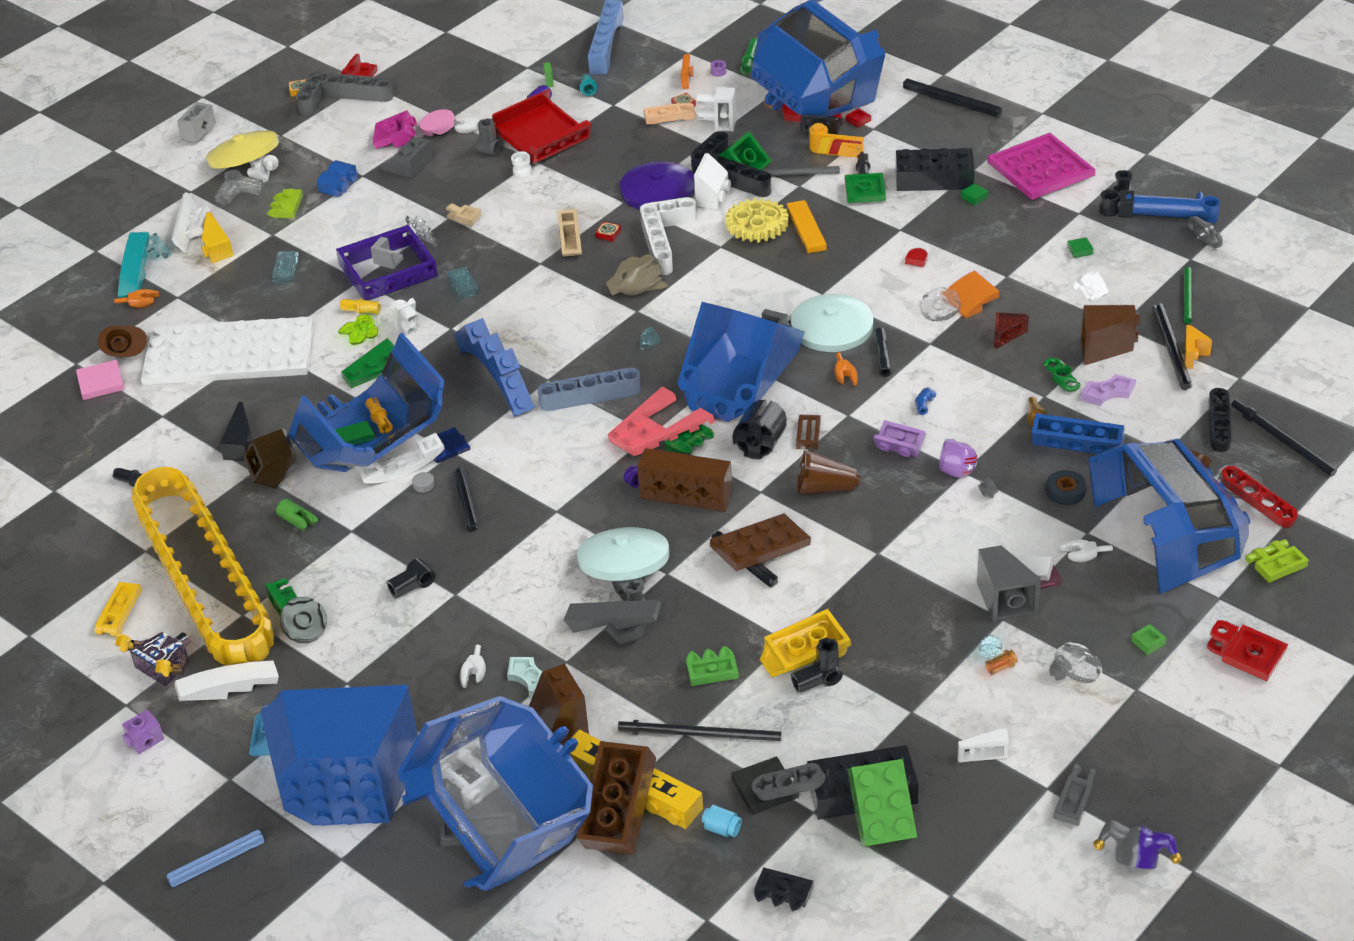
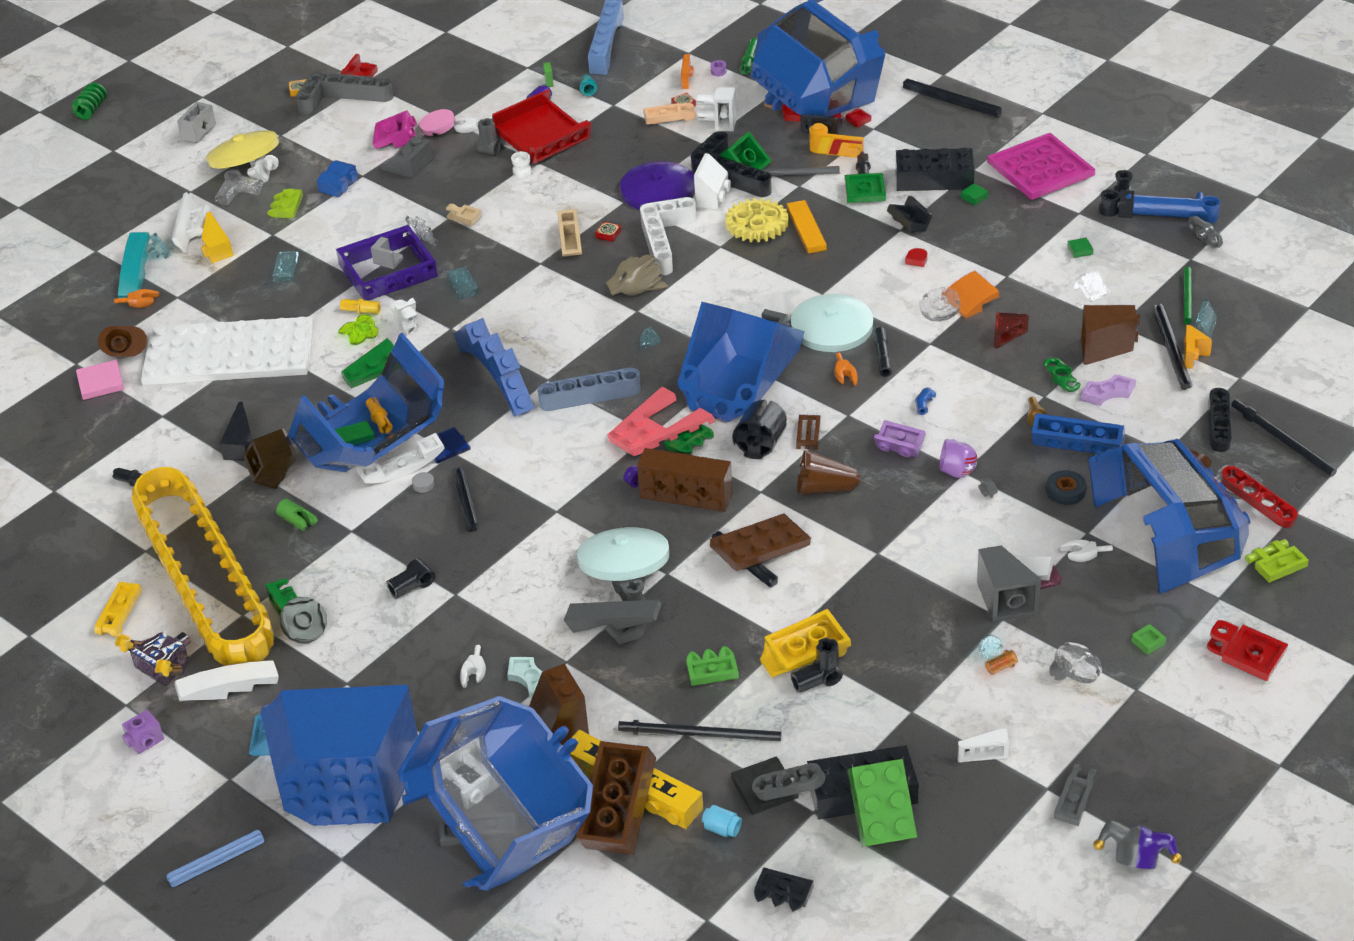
none -> green piece [72,82,107,120]
none -> black bracket [886,196,933,232]
none -> clear light blue slope [1195,299,1217,338]

